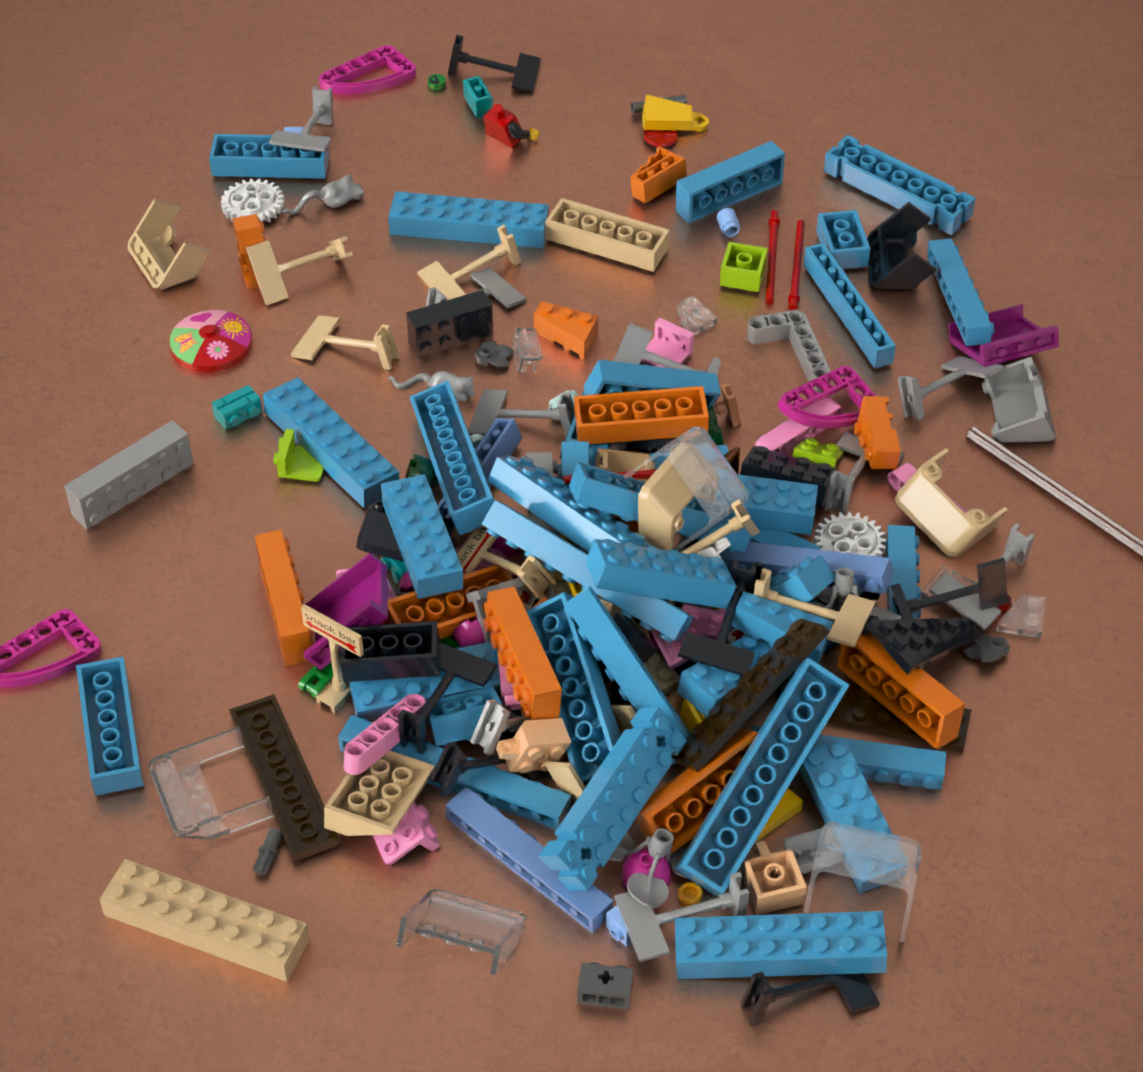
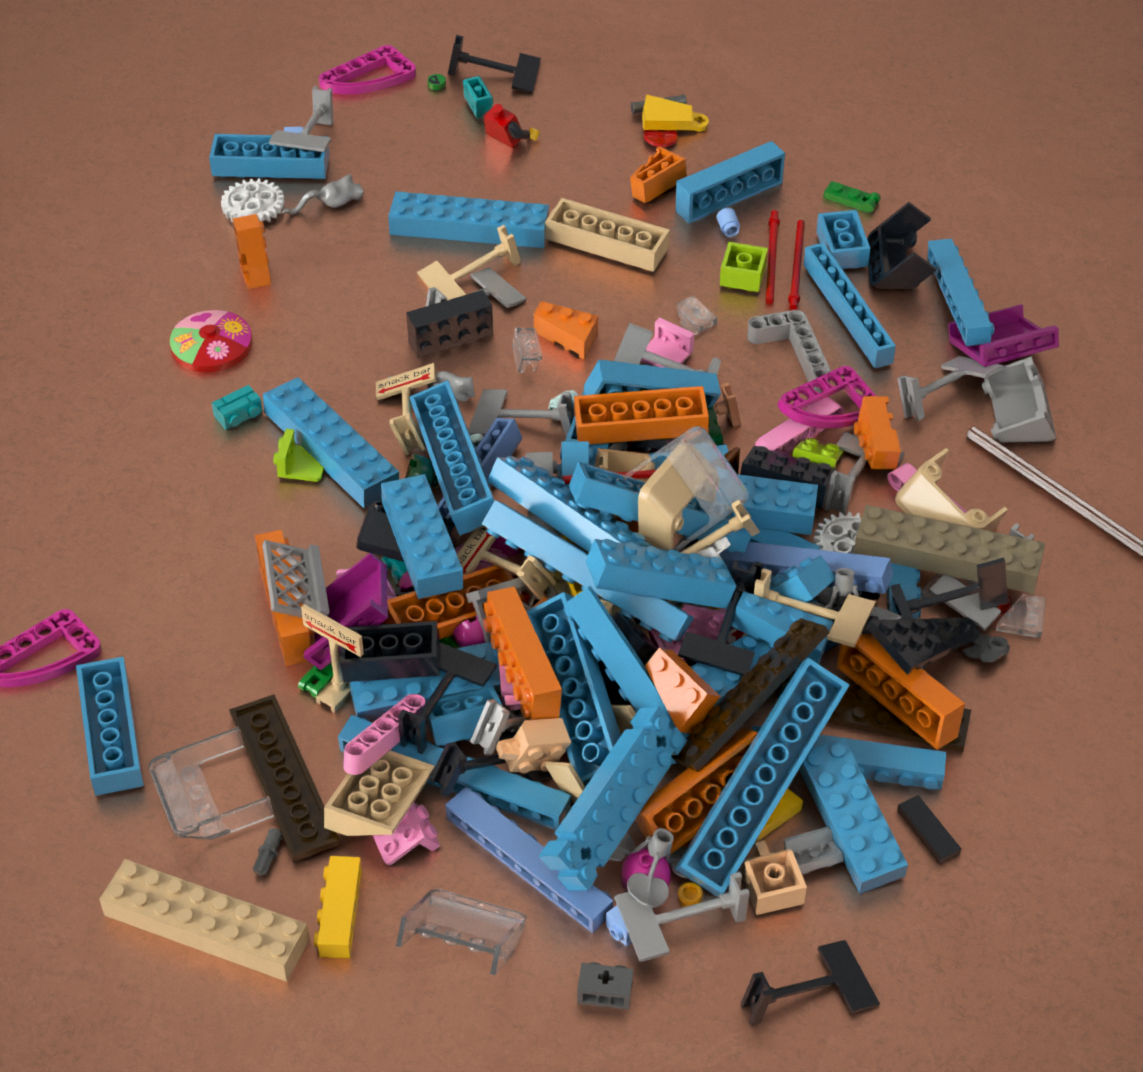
light grey brick [64,420,194,529] -> none
tan windscreen [128,199,211,290] -> none
tan piece [246,236,353,305] -> none
tan piece [290,315,400,370] -> none
dark grey plate [475,340,513,367] -> none
dark azure brick [675,911,887,979] -> none
clear windscreen [803,822,922,943] -> none
dark azure brick [824,135,976,235] -> none
none -> light grey fence [262,540,329,618]
none -> yellow brick [314,856,362,959]
none -> tan piece [376,363,436,456]
none -> wedge [645,648,721,734]
none -> green plate [823,181,881,213]
none -> dark tan brick [854,505,1045,594]
none -> black tile [897,795,962,864]

